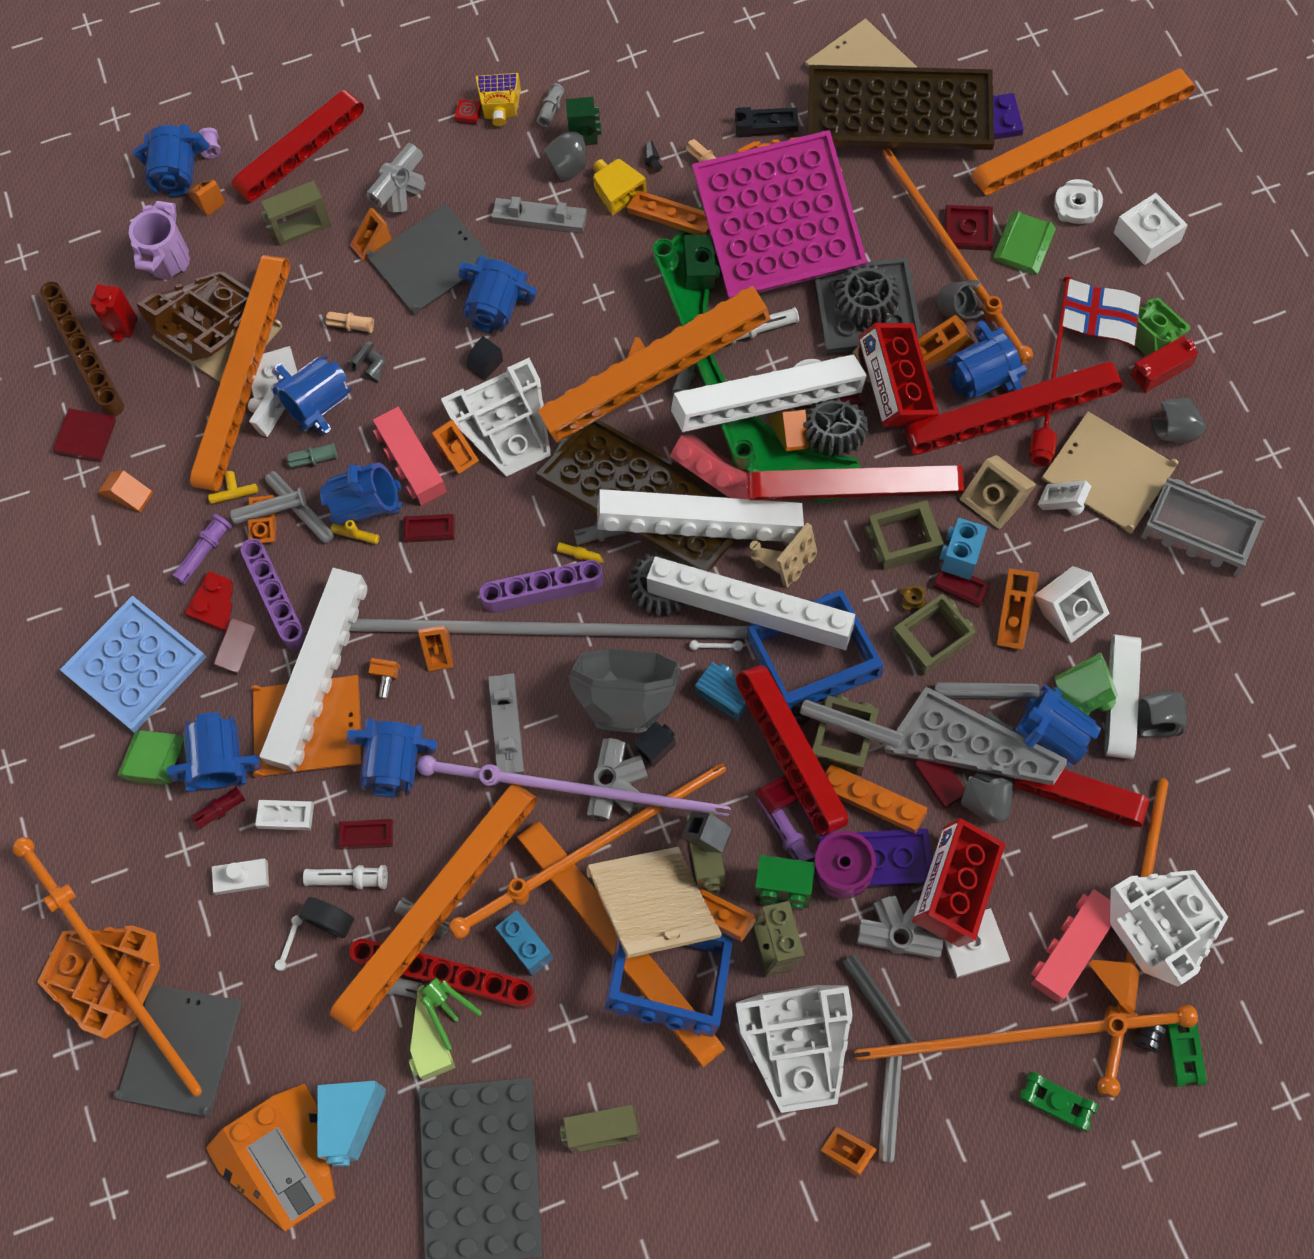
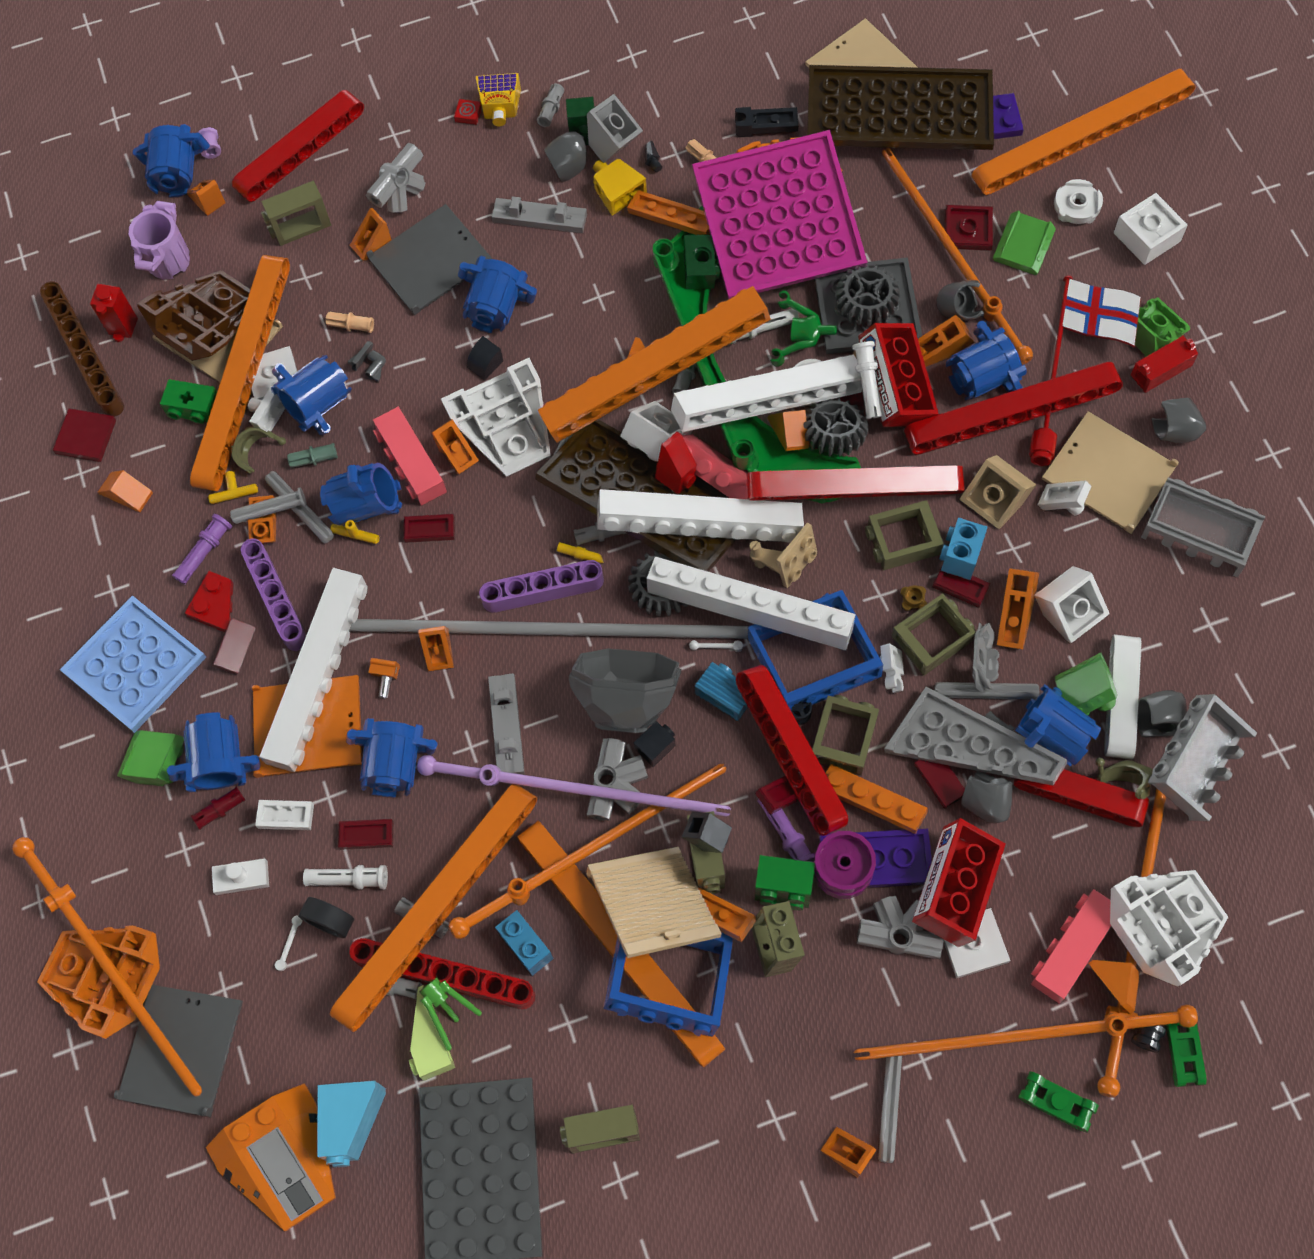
white wedge [736,985,853,1113] -> none
light grey axle [800,700,903,748] -> none
dark grey axle [843,954,915,1044] -> none
none -> green brick [160,379,217,424]
none -> olive helmet [231,427,286,474]
none -> light grey slope [587,94,643,163]
none -> white brick [620,401,692,461]
none -> red slope [655,432,697,494]
none -> green piece [770,290,837,367]
none -> white pin [852,341,882,419]
none -> white plate [879,643,904,693]
none -> light grey piece [972,623,1000,692]
none -> olive helmet [1095,758,1153,799]
none -> light grey window [1148,694,1257,821]

